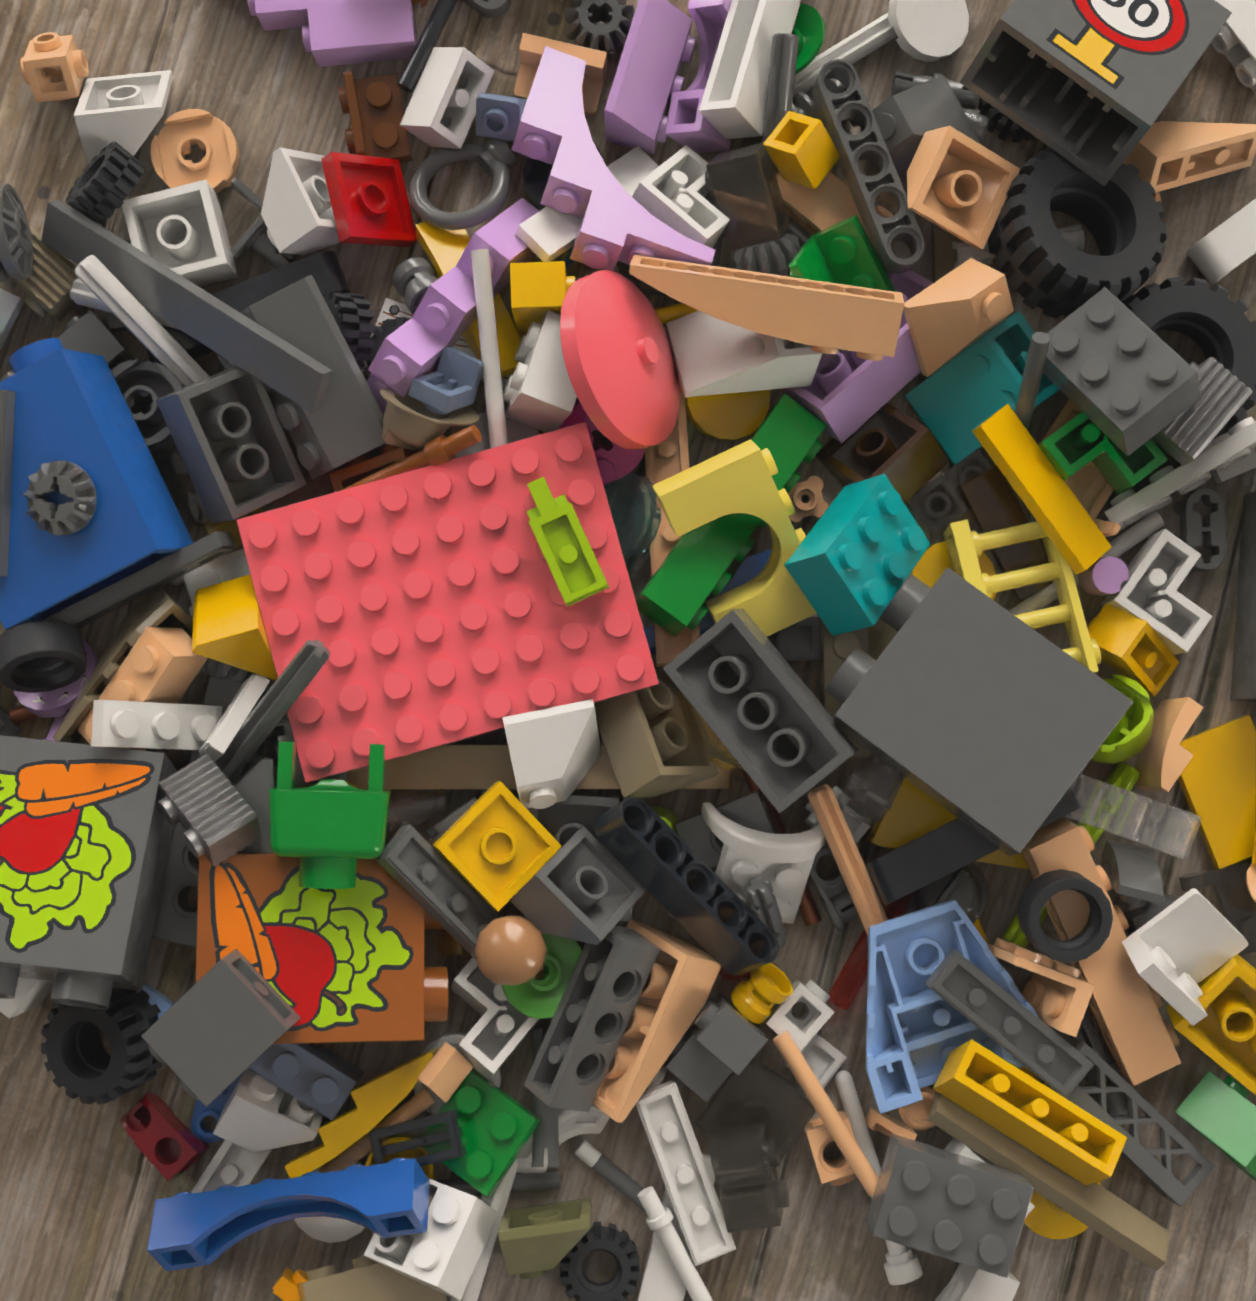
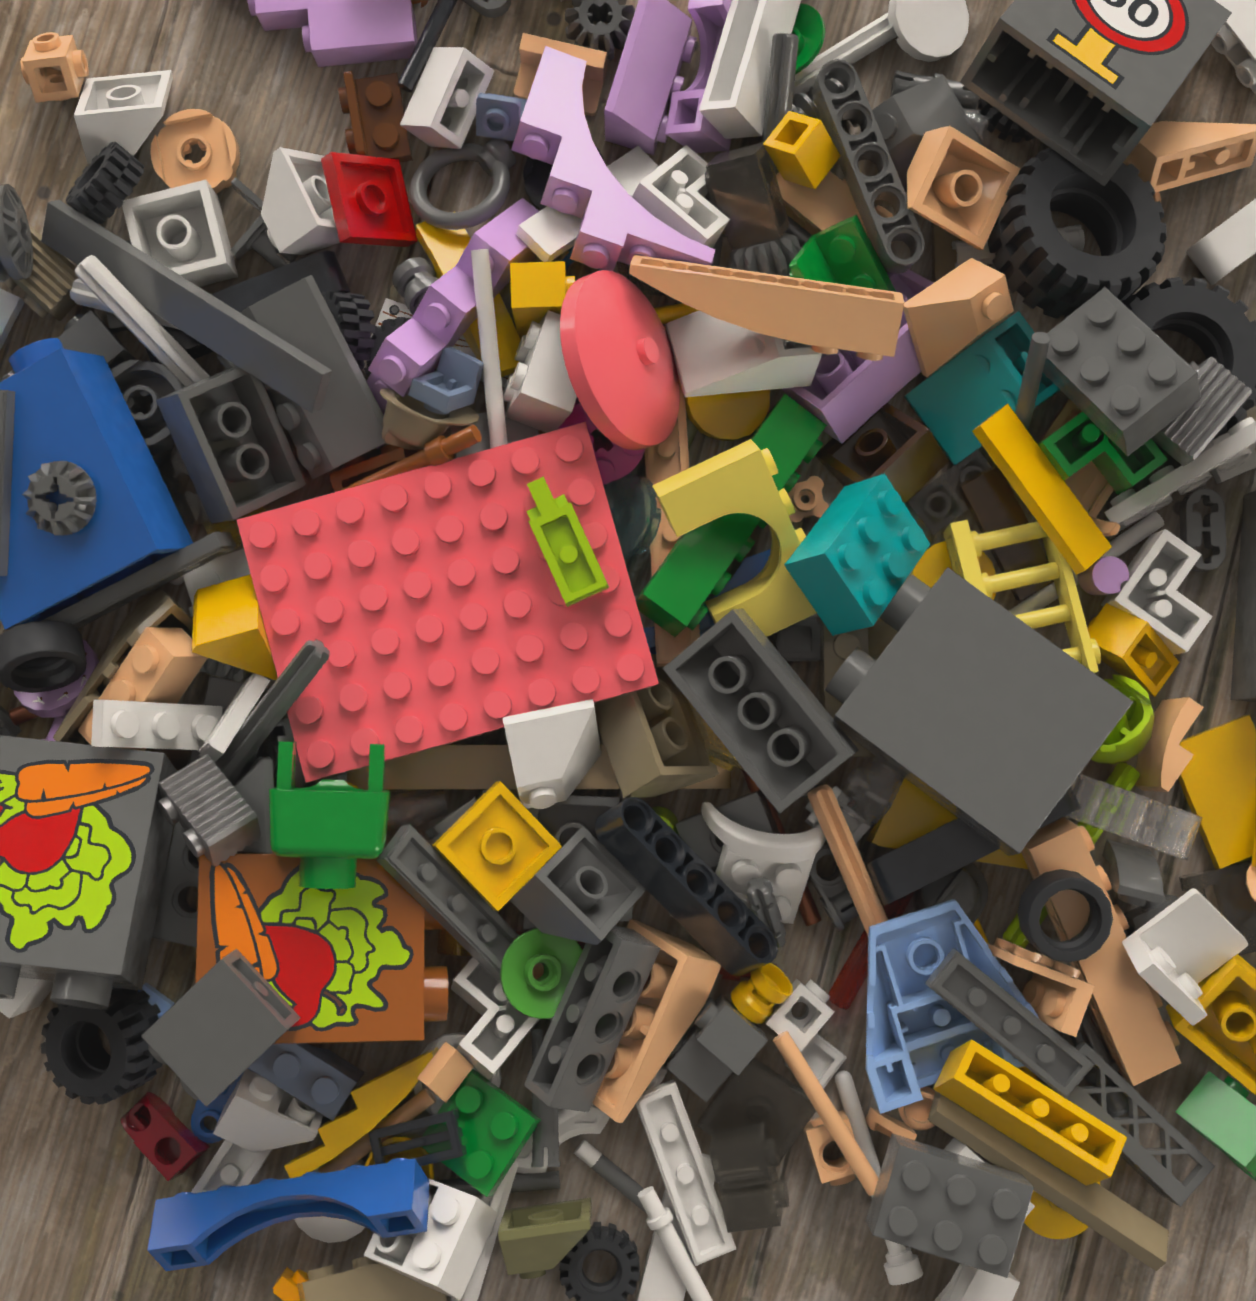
medium nougat hair [474,916,547,986] -> none

